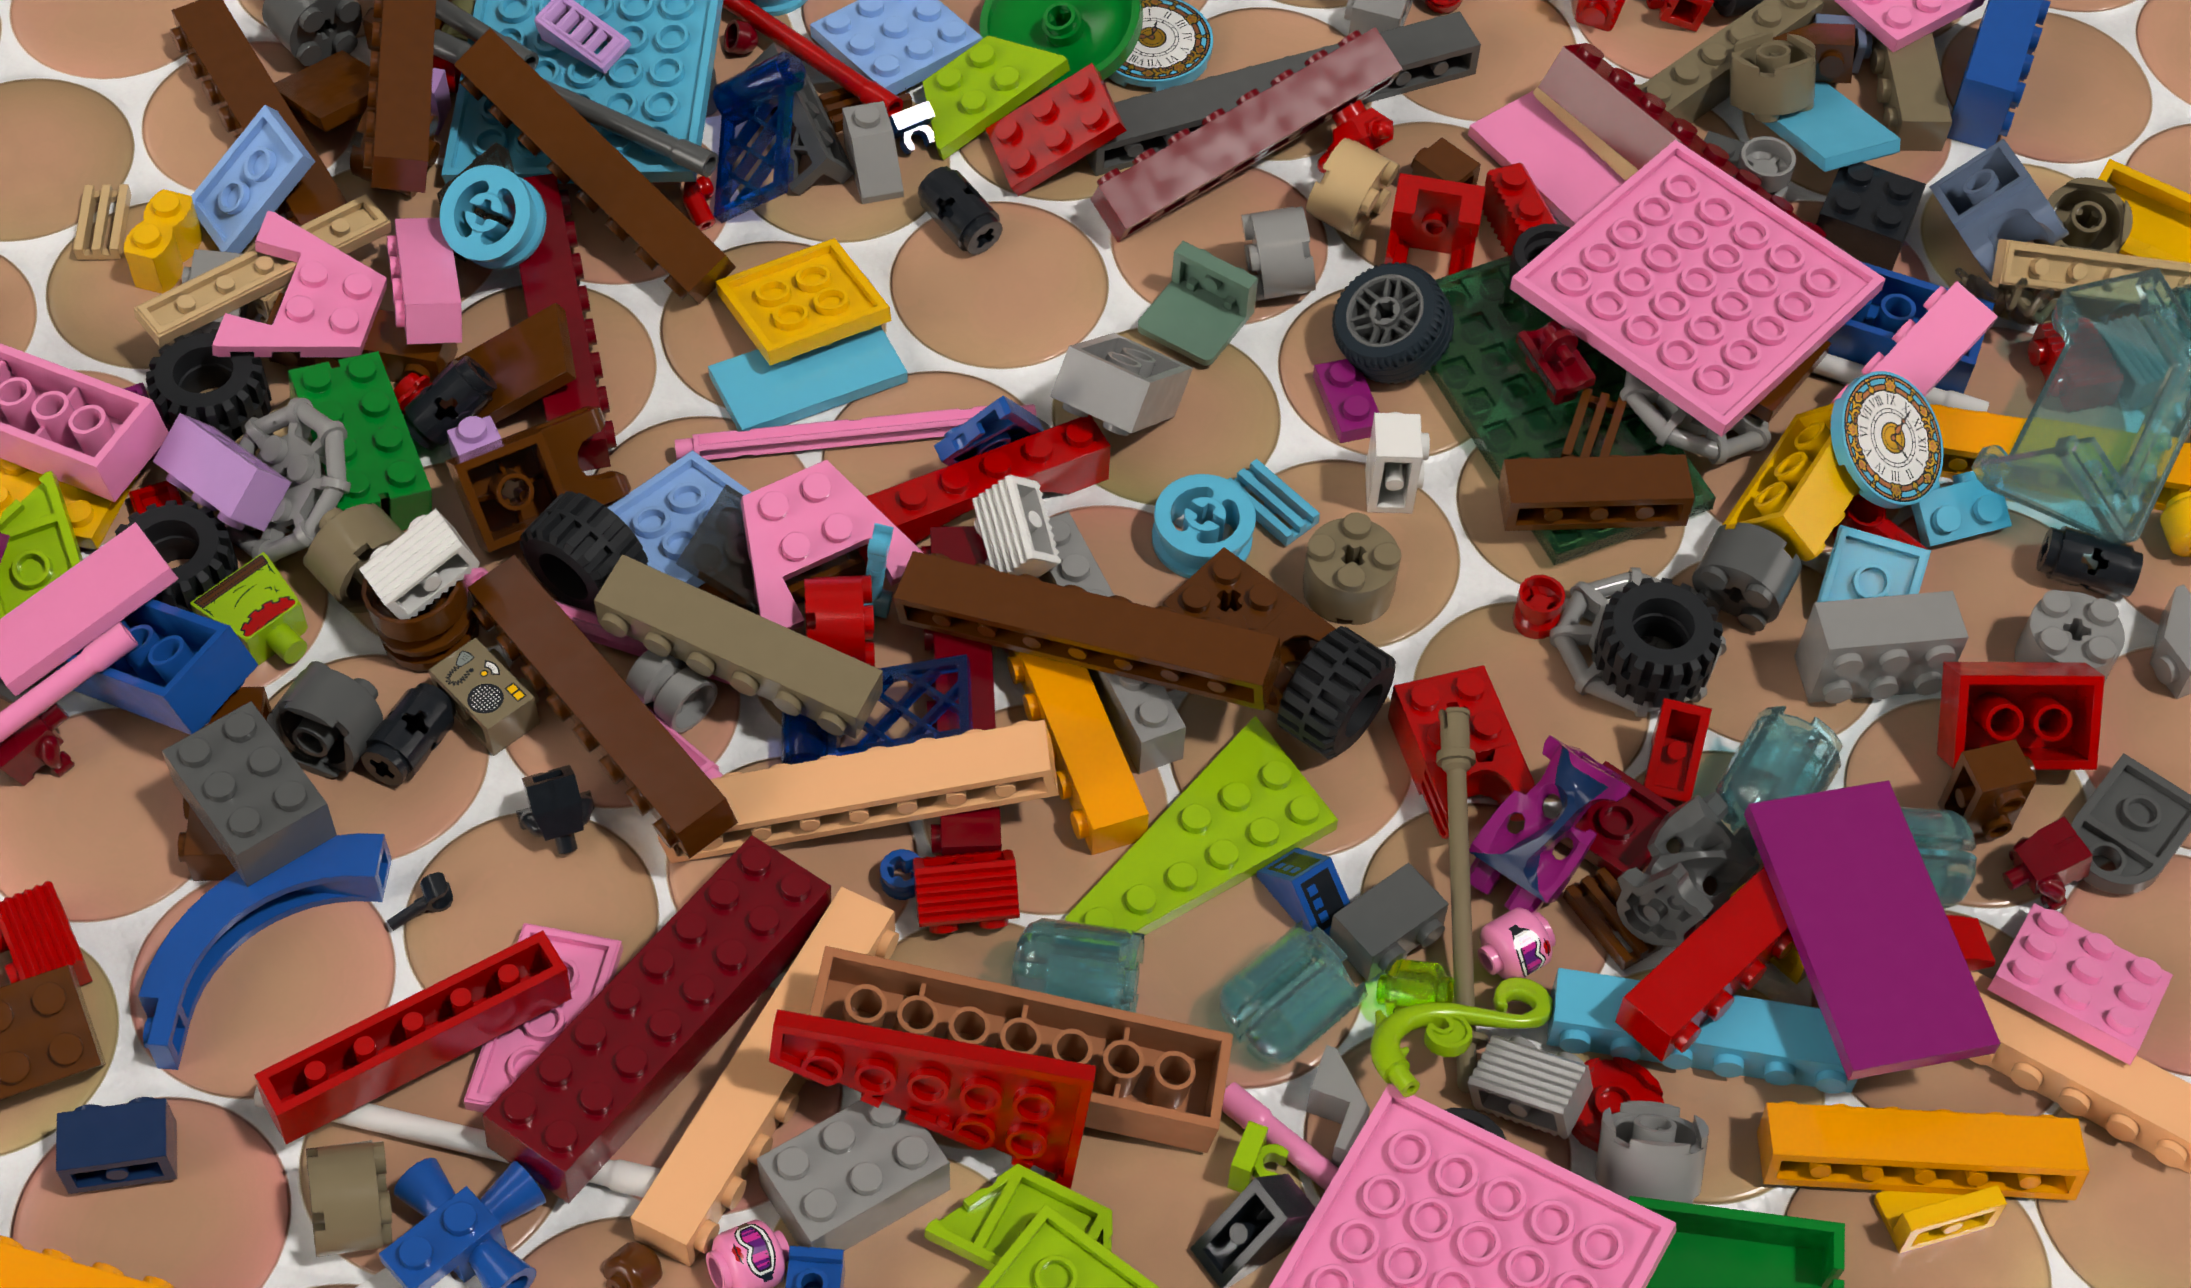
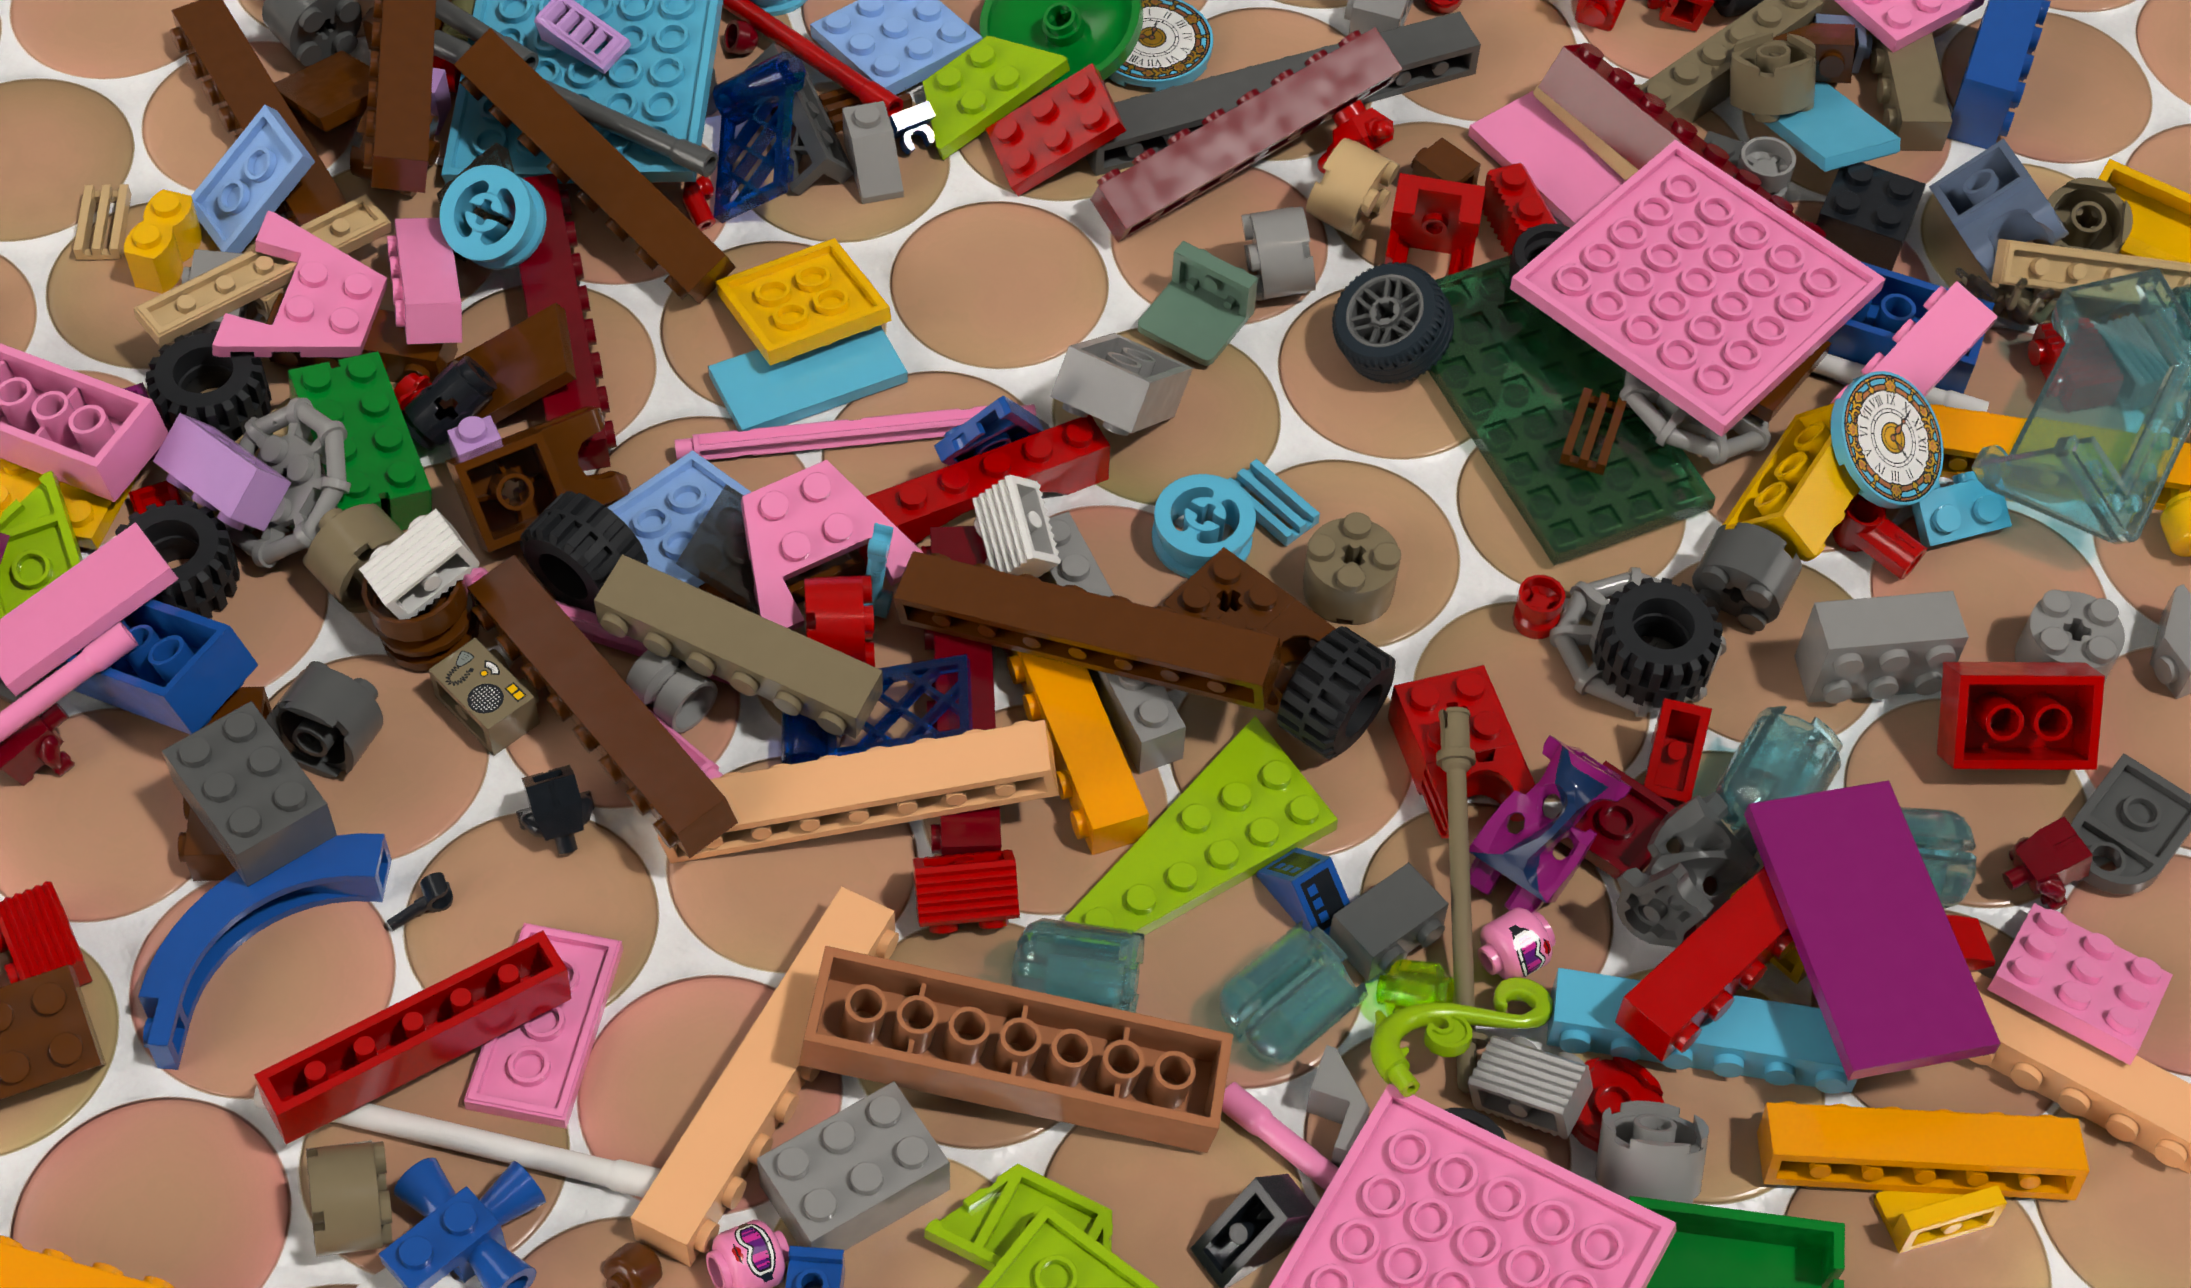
dark blue brick [56,1097,177,1194] -> none
lime torso [190,552,308,665] -> none
black piece [361,683,457,786] -> none
dark red brick [482,835,831,1204] -> none
red wing [769,1009,1096,1189] -> none
blue bush [880,849,920,900] -> none
black piece [918,166,1003,255] -> none
lime tile [1227,1121,1289,1193] -> none
magenta plate [1313,359,1379,443] -> none
white brick [1365,412,1430,514] -> none
reddish brown brick [1498,453,1695,531] -> none
dark red hips [1516,320,1596,405] -> none
reddish brown tile [1563,866,1663,971] -> none
medium azure tile [1816,525,1931,602] -> none
reddish brown brick [1938,739,2037,843] -> none
black piece [2037,526,2143,598] -> none

